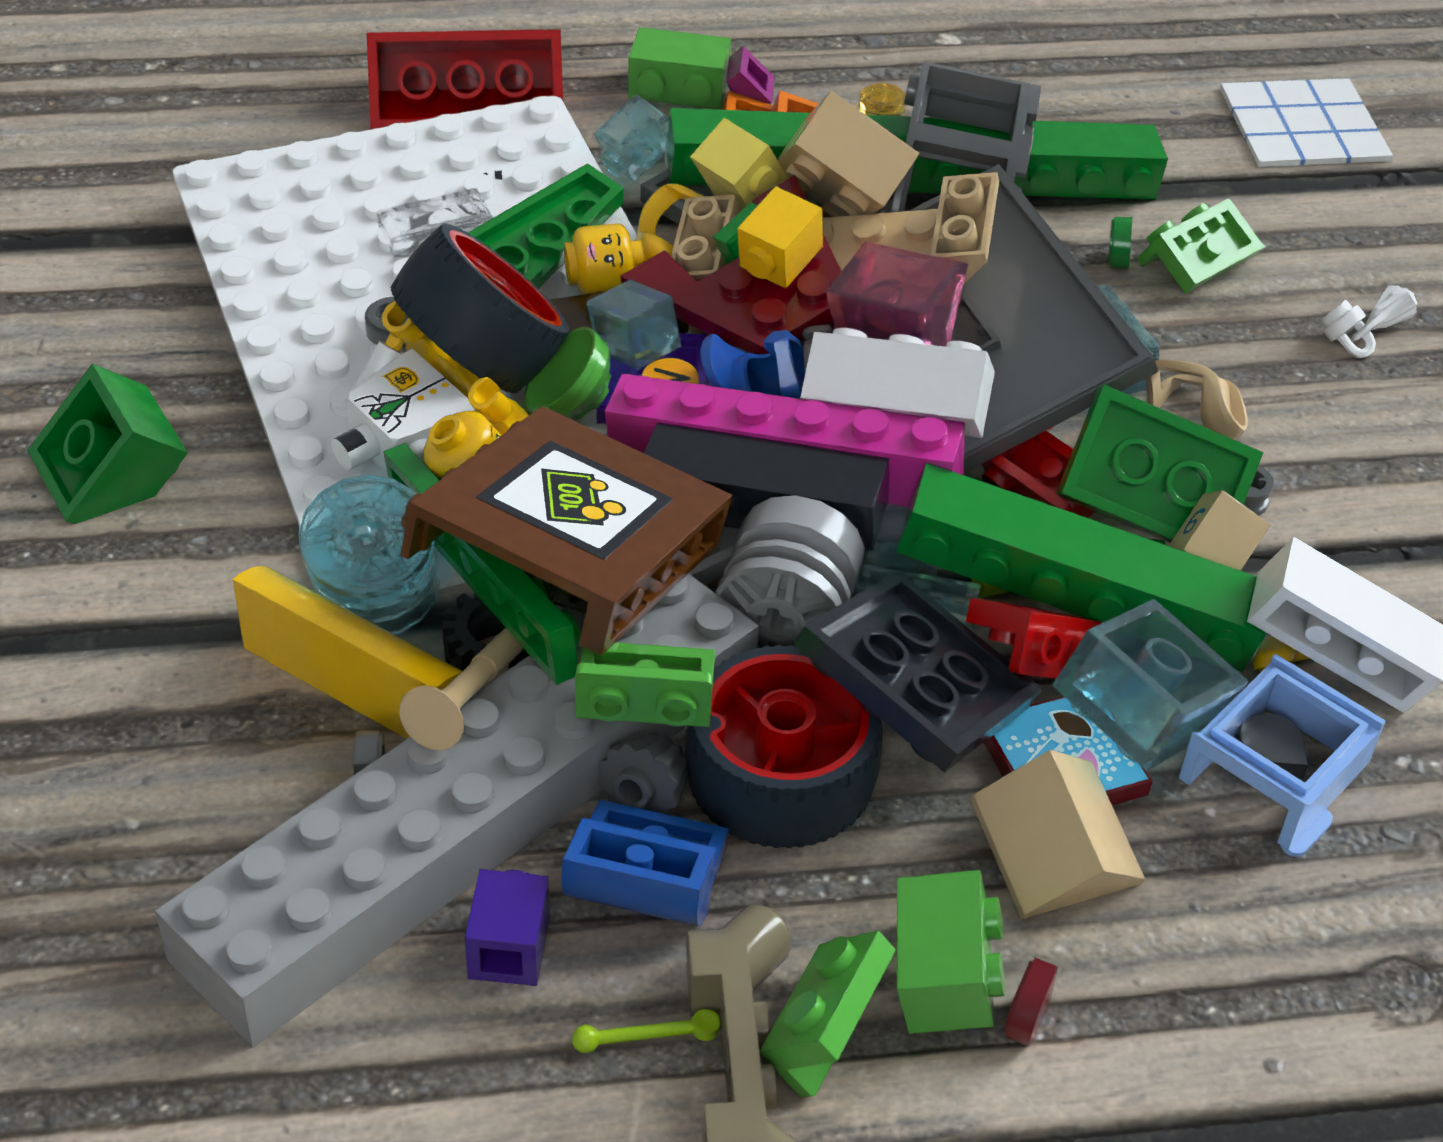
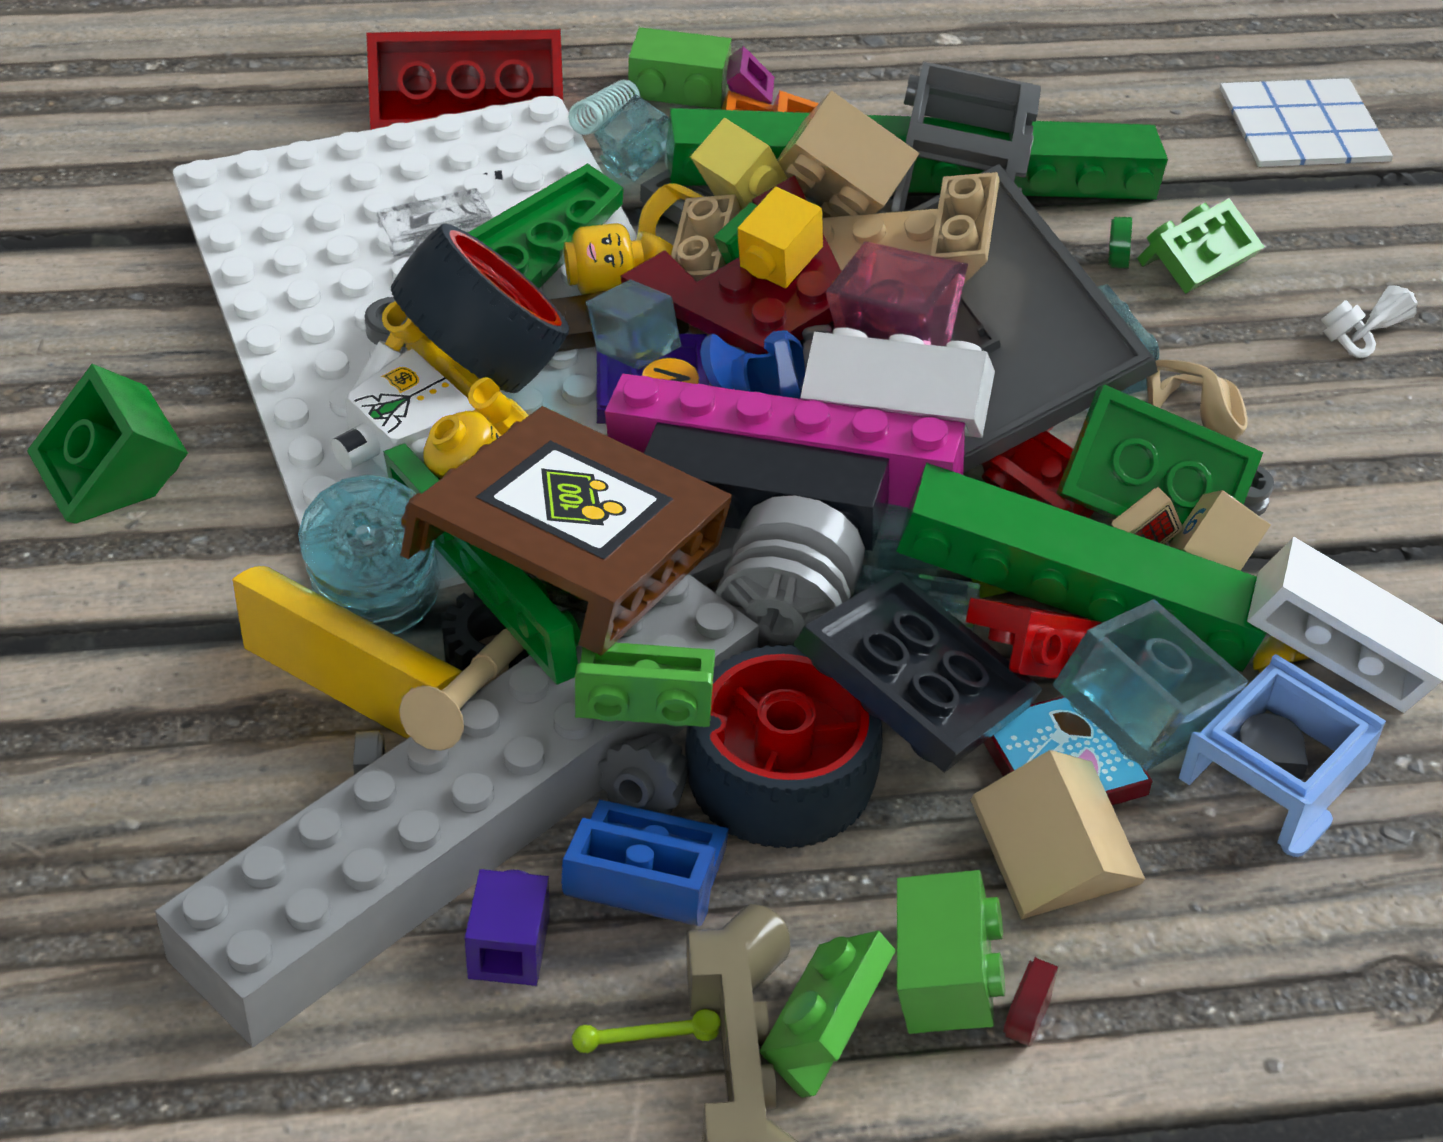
bright green piece [523,327,612,419] -> none
clear yellow tile [858,83,906,116] -> none
none -> light aqua piece [568,80,640,135]
none -> tan tile [1111,487,1183,544]

